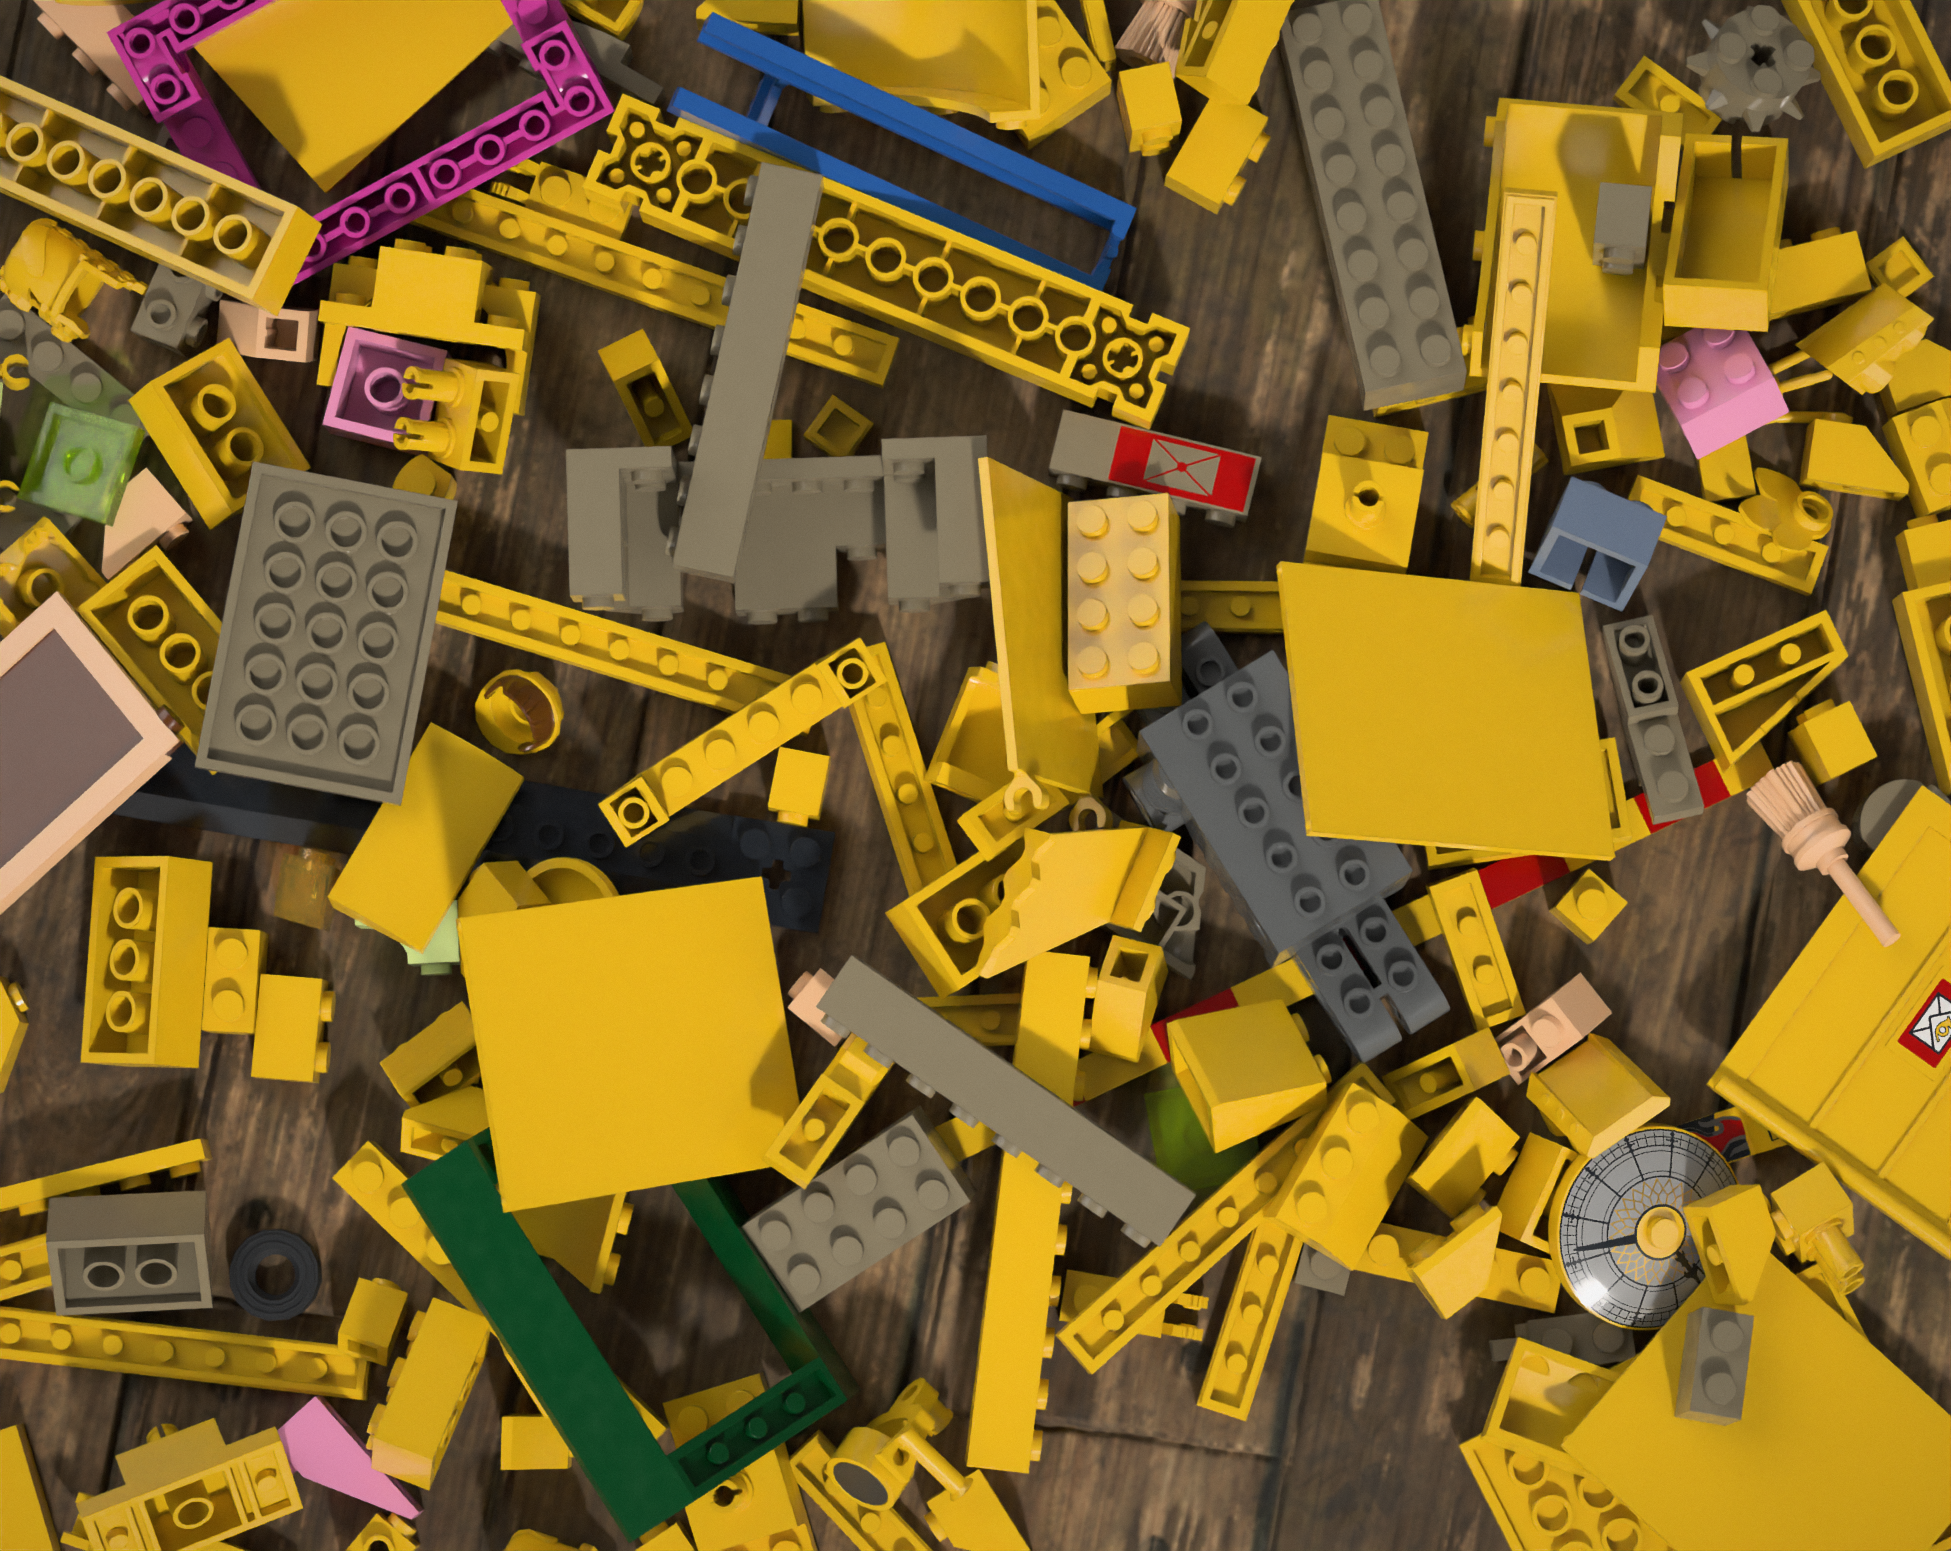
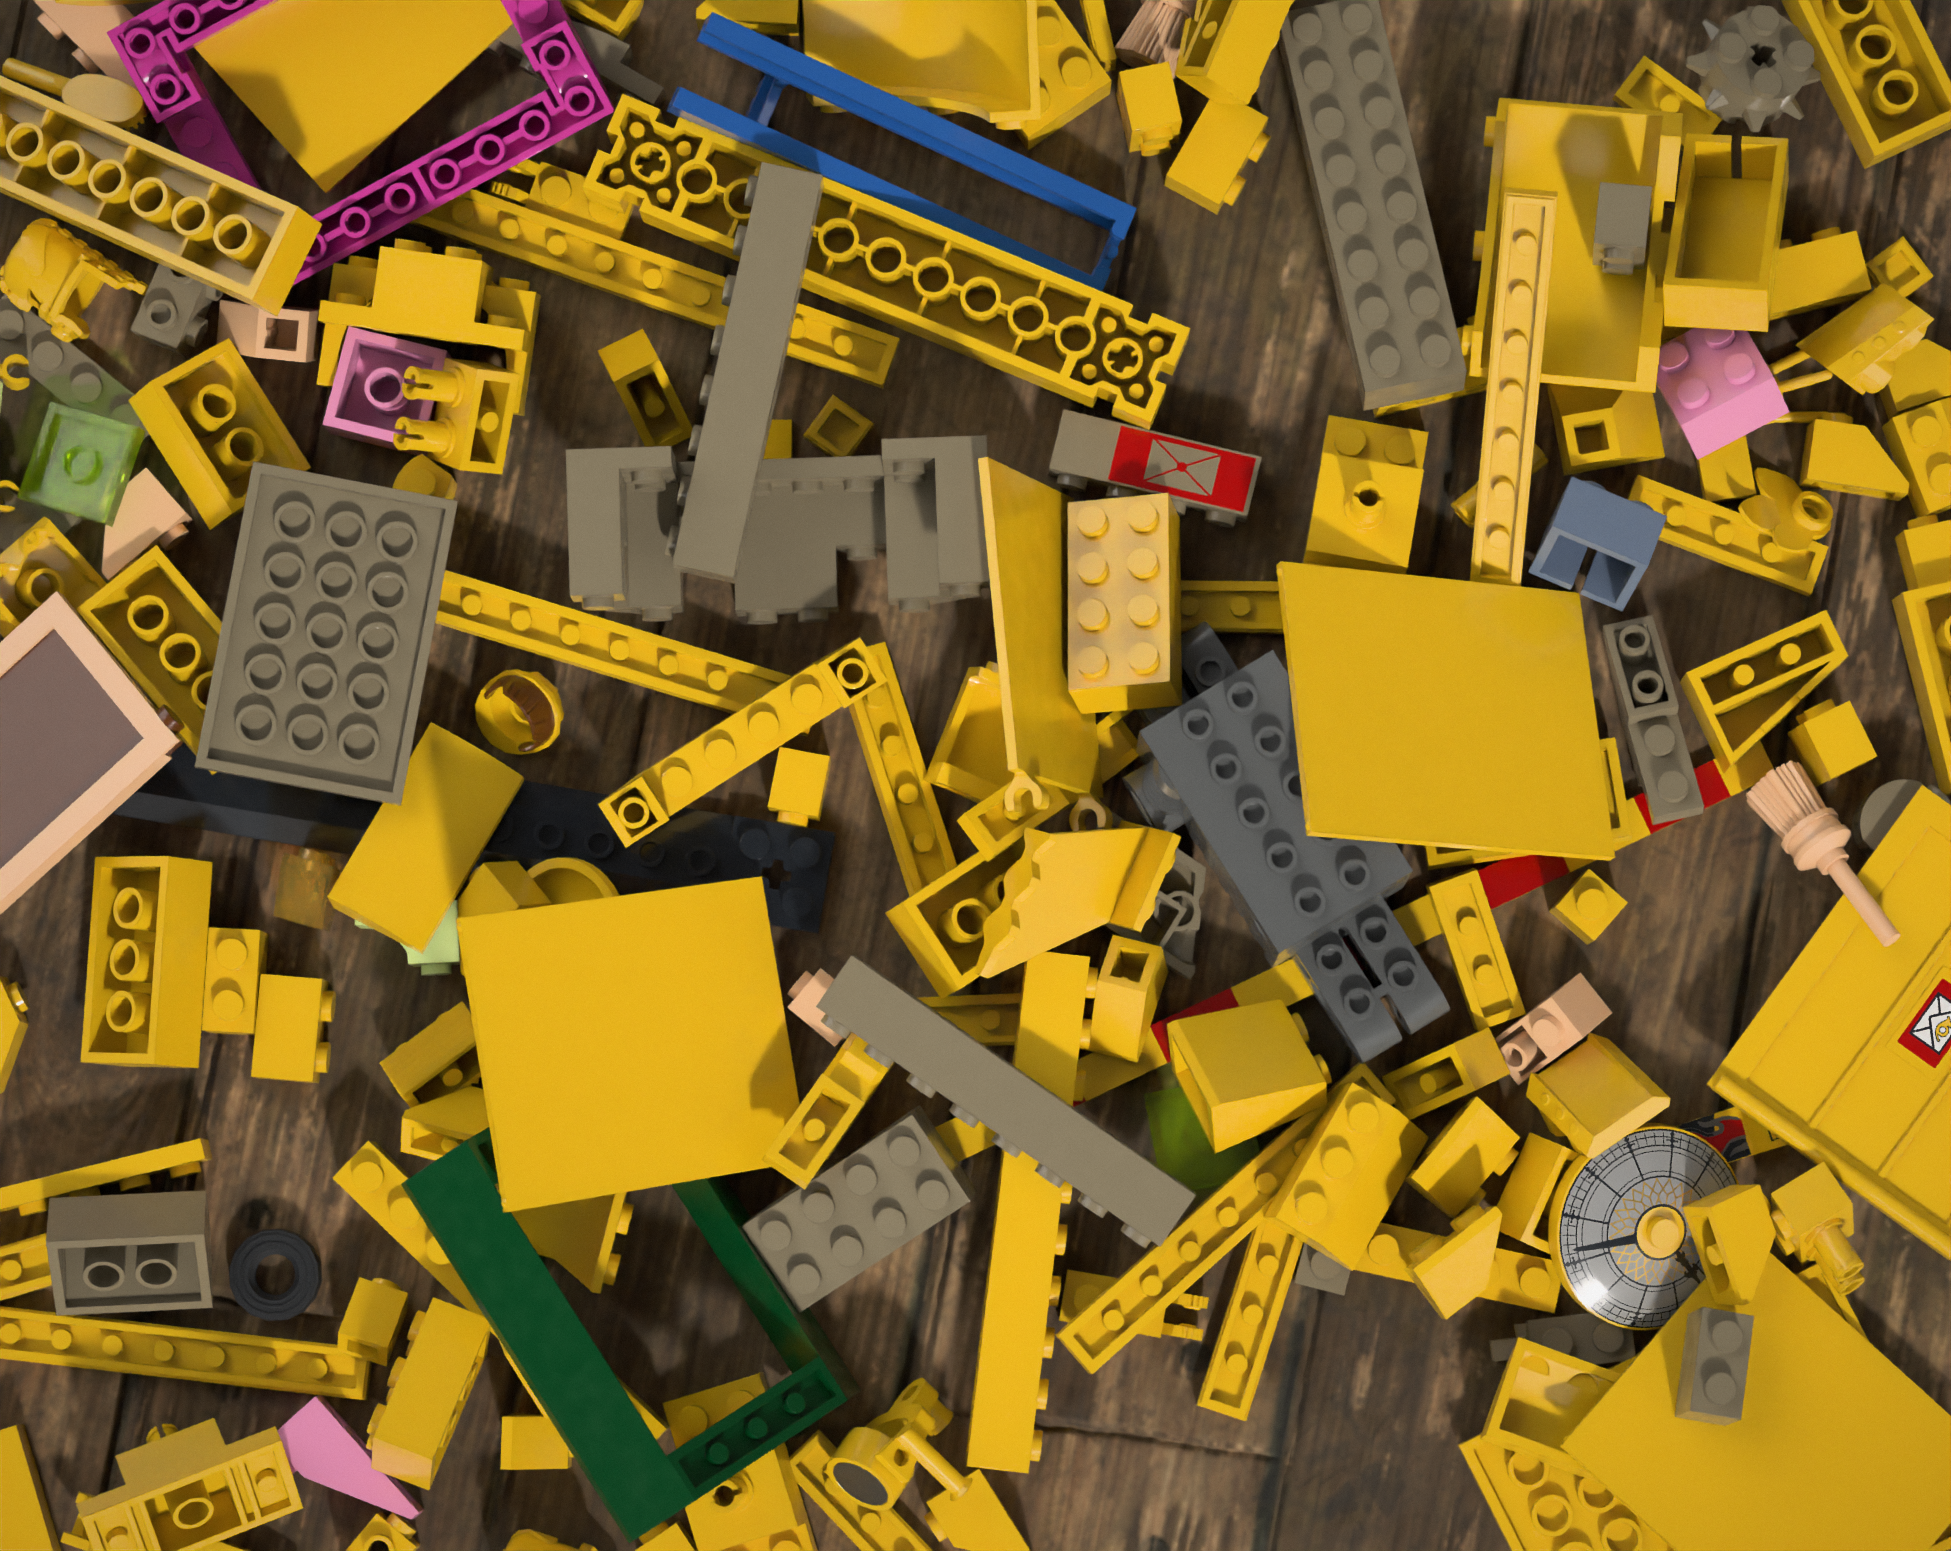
none -> yellow piece [2,58,147,131]

